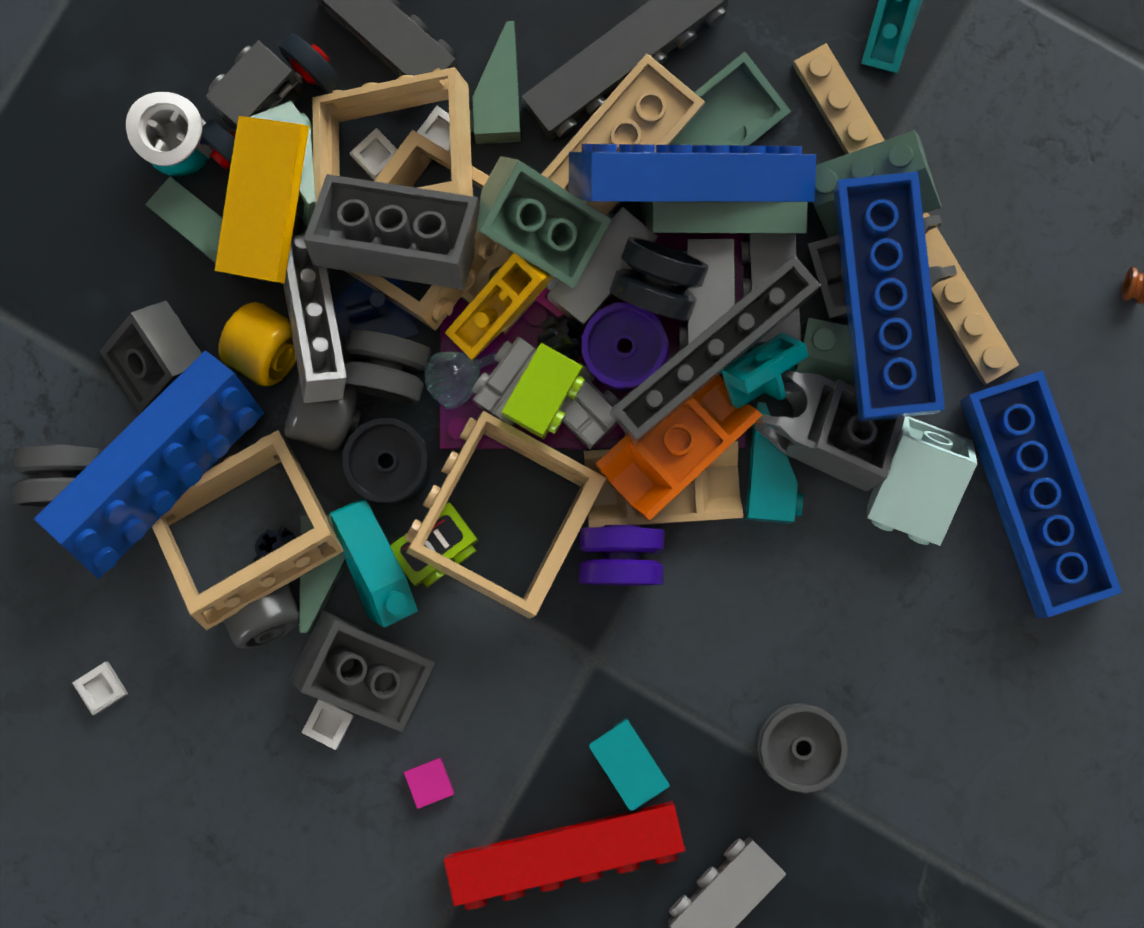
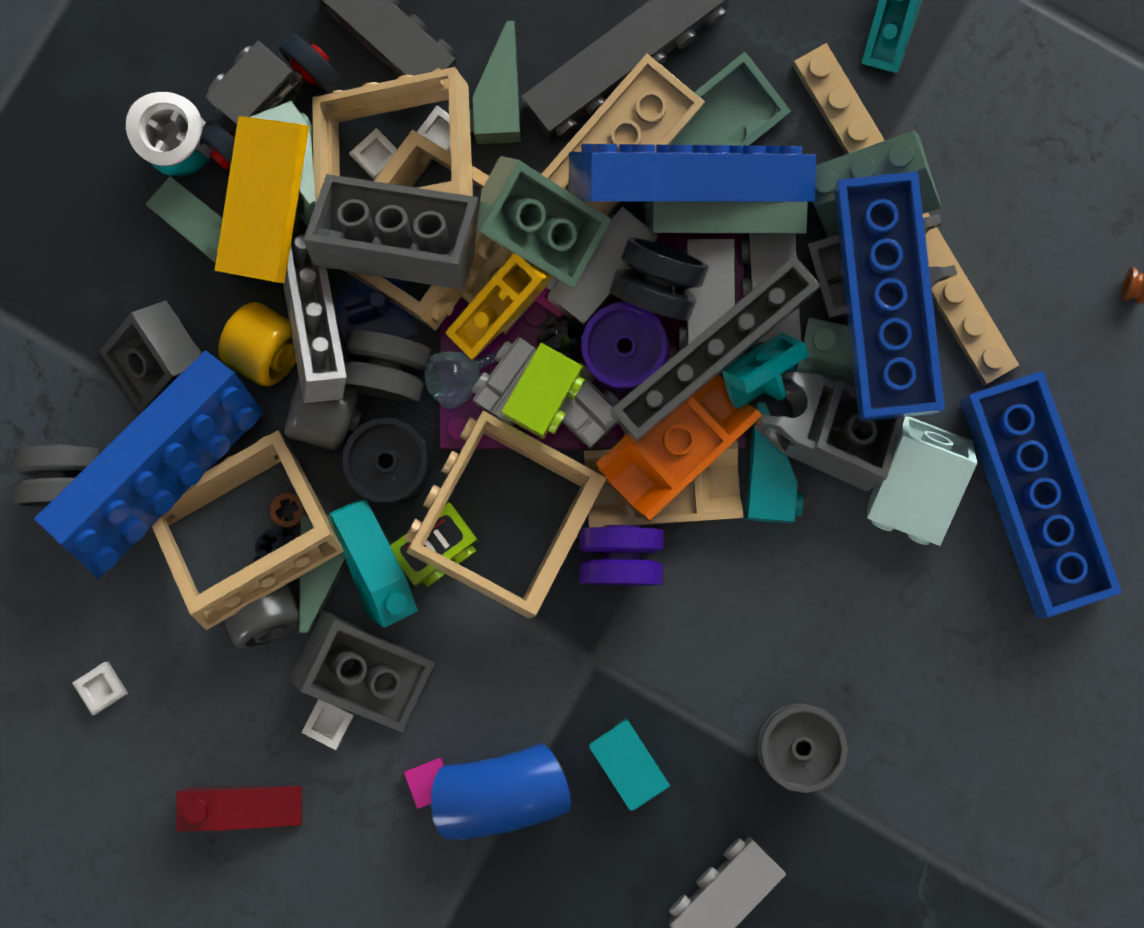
red brick [444,801,685,910] -> none
none -> dark red slope [176,785,302,831]
none -> dark orange bush [270,493,307,528]
none -> blue brick [431,743,571,840]

